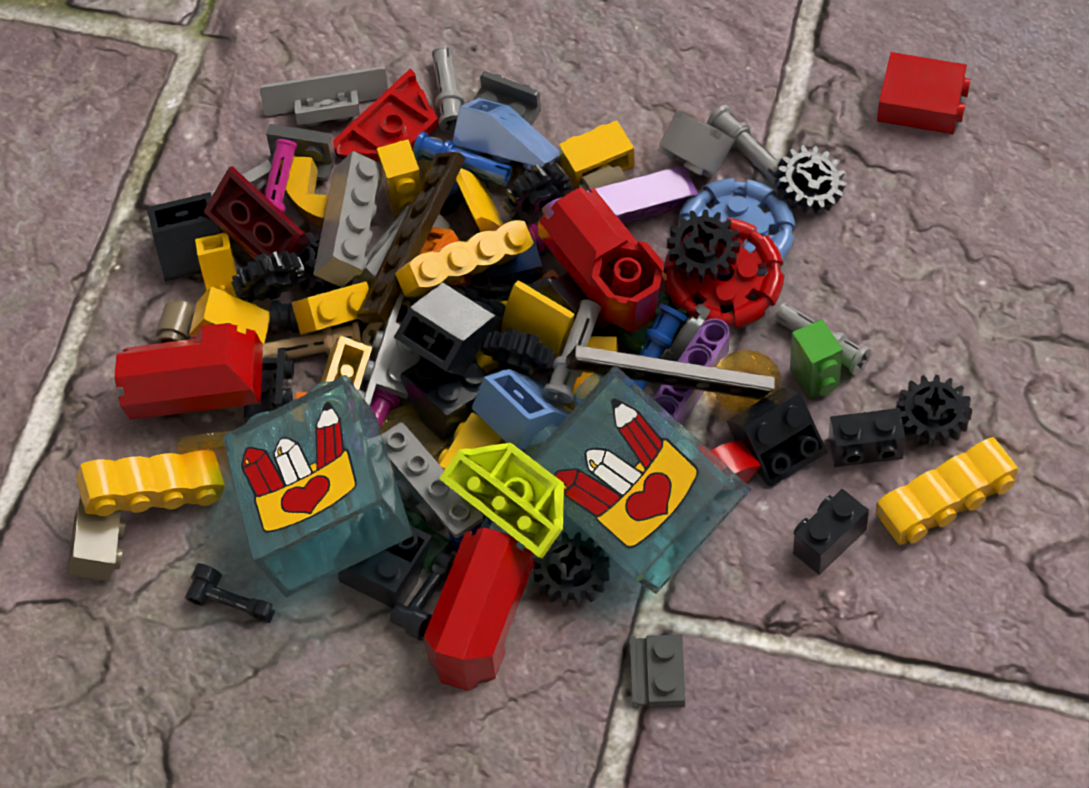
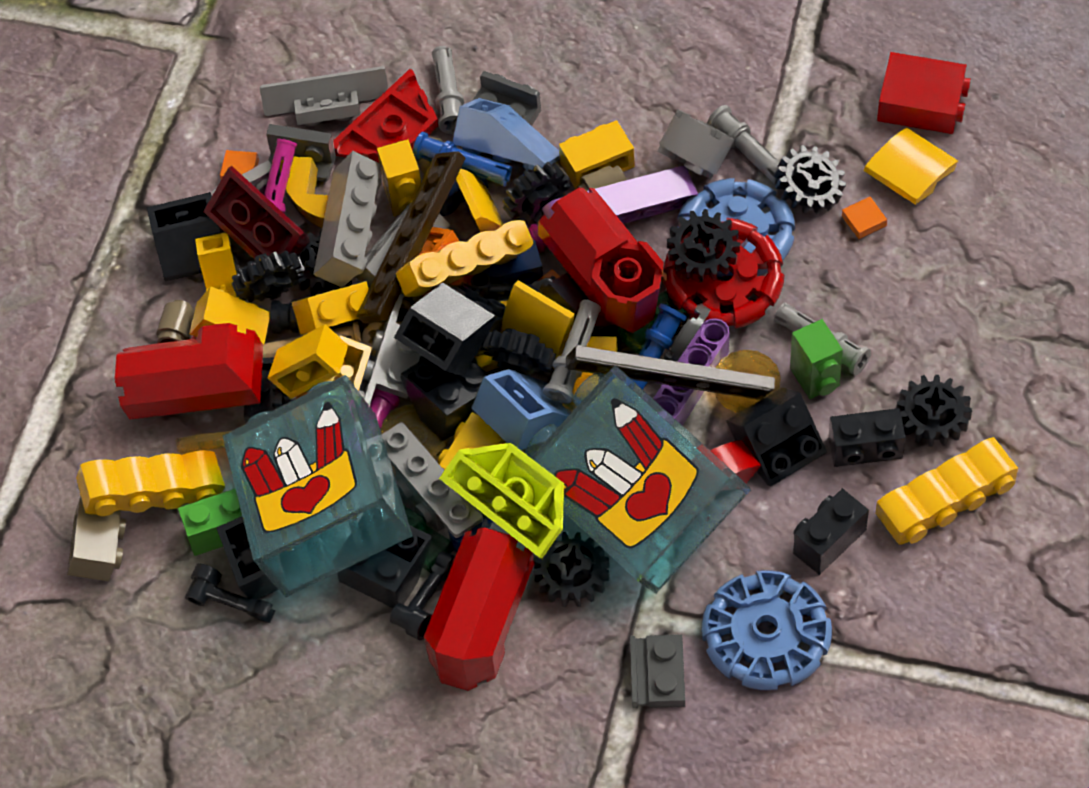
none -> bright green brick [178,485,258,556]
none -> black brick [217,513,283,599]
none -> orange tile [220,150,259,180]
none -> yellow brick [268,324,348,399]
none -> medium blue plate [701,570,832,690]
none -> orange tile [841,196,888,239]
none -> yellow slope [863,127,958,205]

